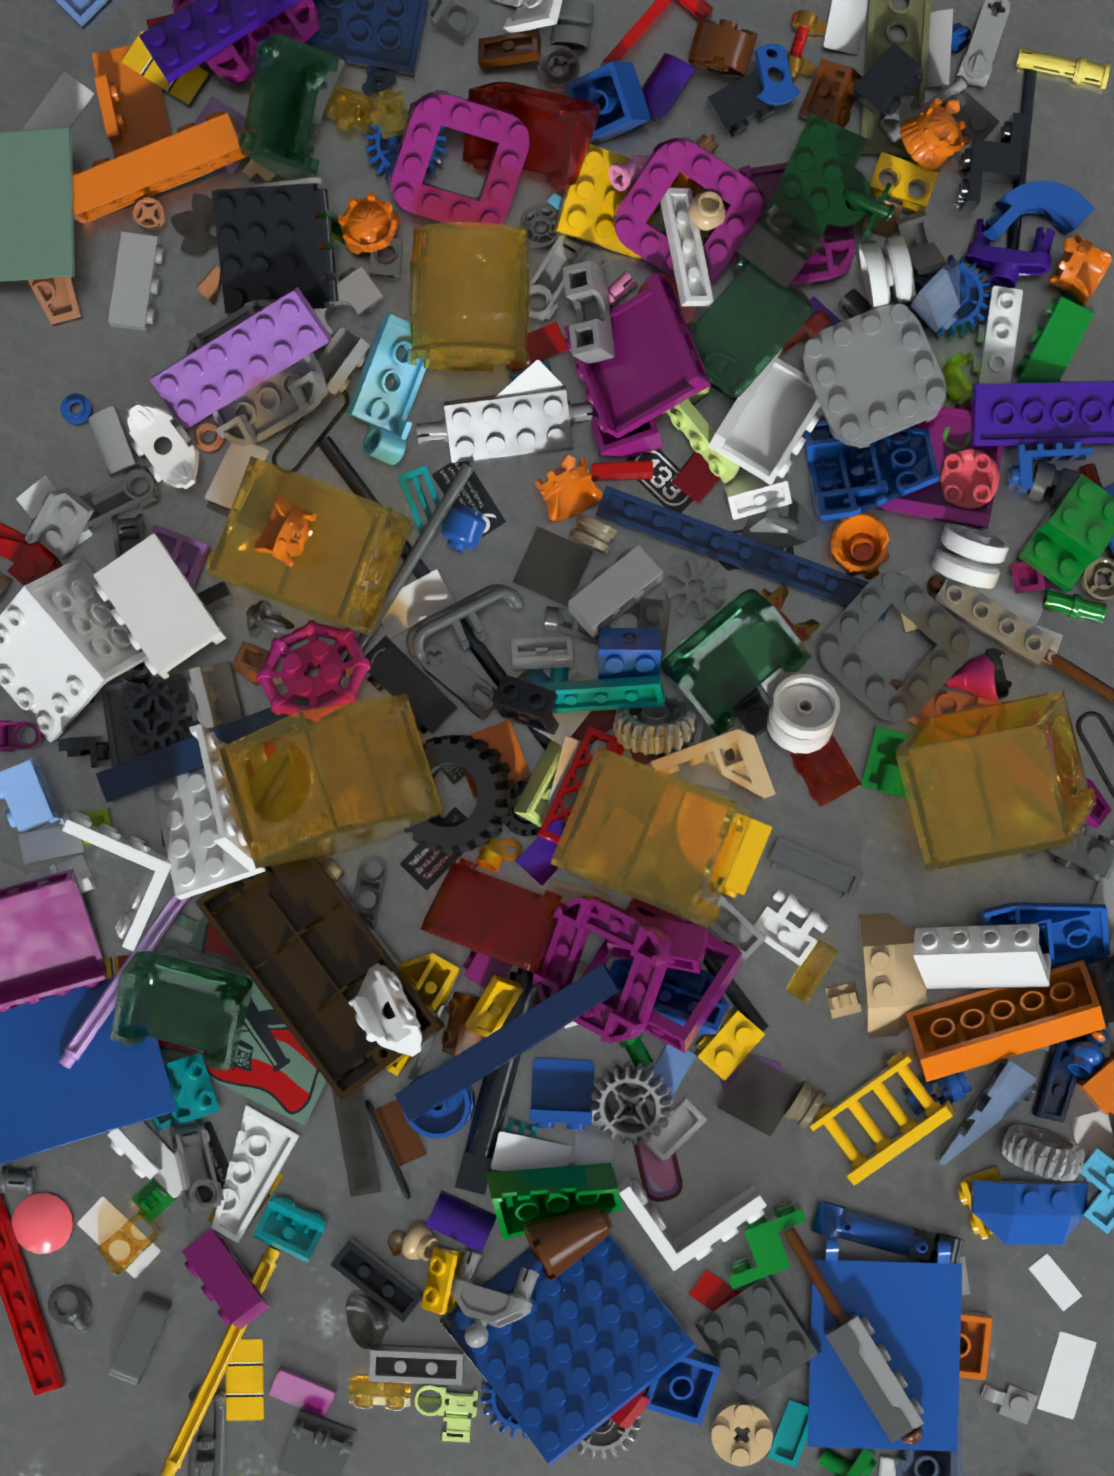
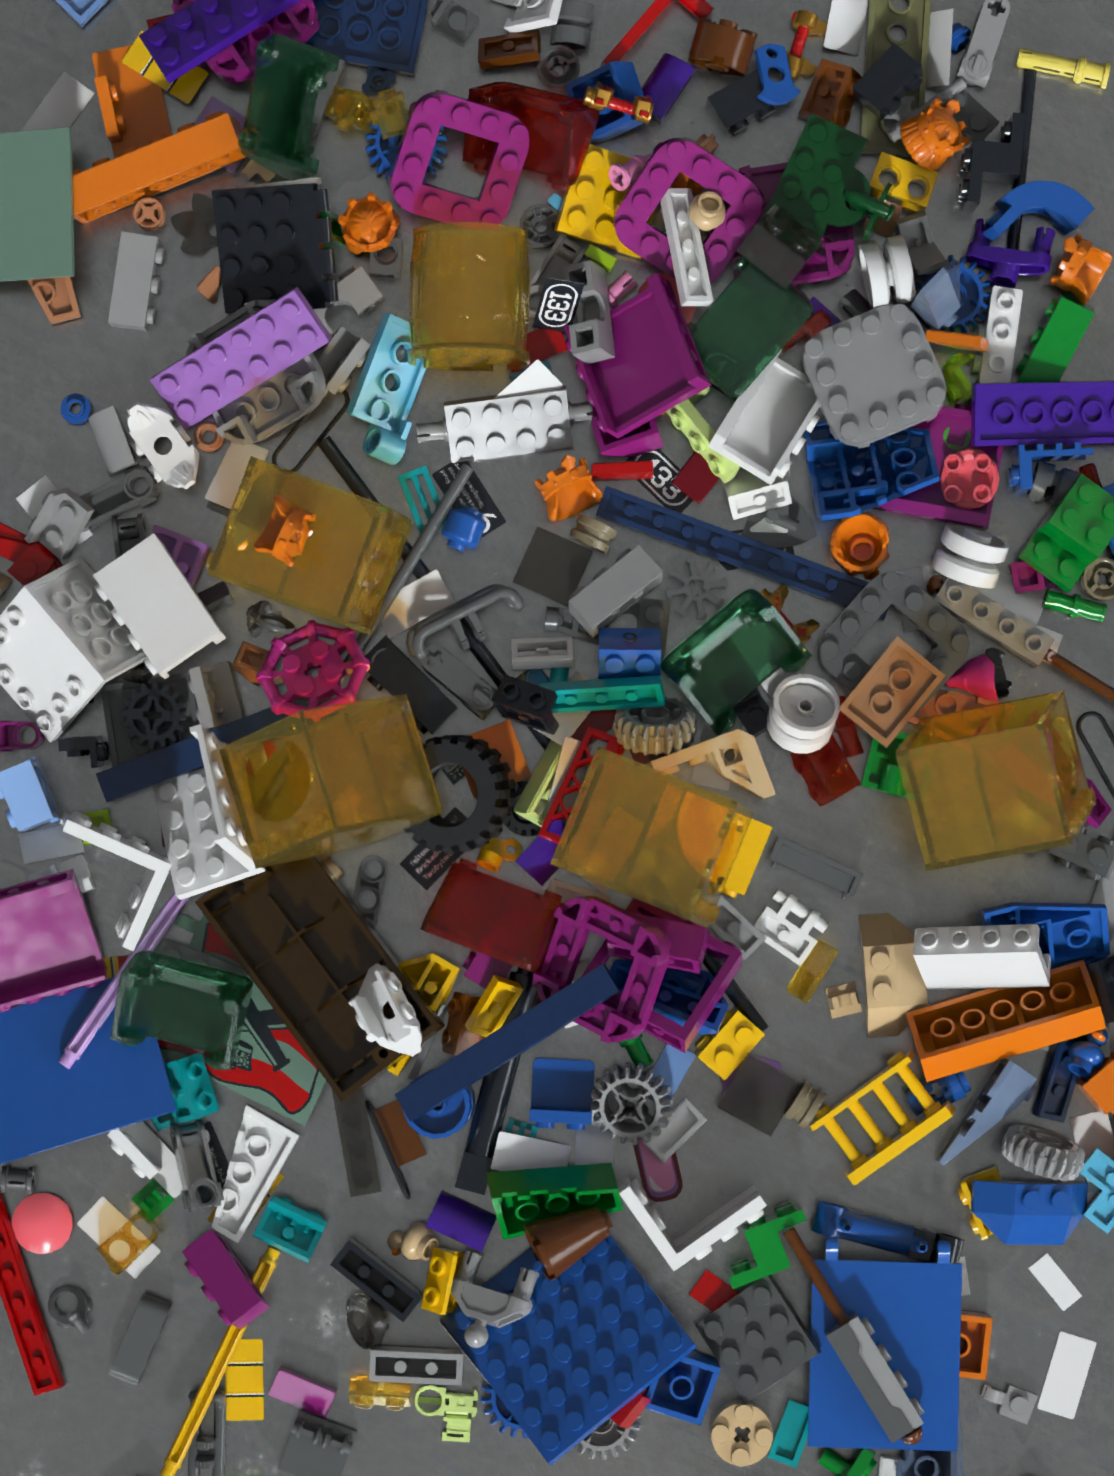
none -> black sticker [532,278,584,332]
none -> pearl gold piece [583,81,654,124]
none -> lime plate [584,244,617,274]
none -> clear red axle [834,696,864,758]
none -> medium nougat plate [838,636,946,748]
none -> orange tile [926,329,989,352]

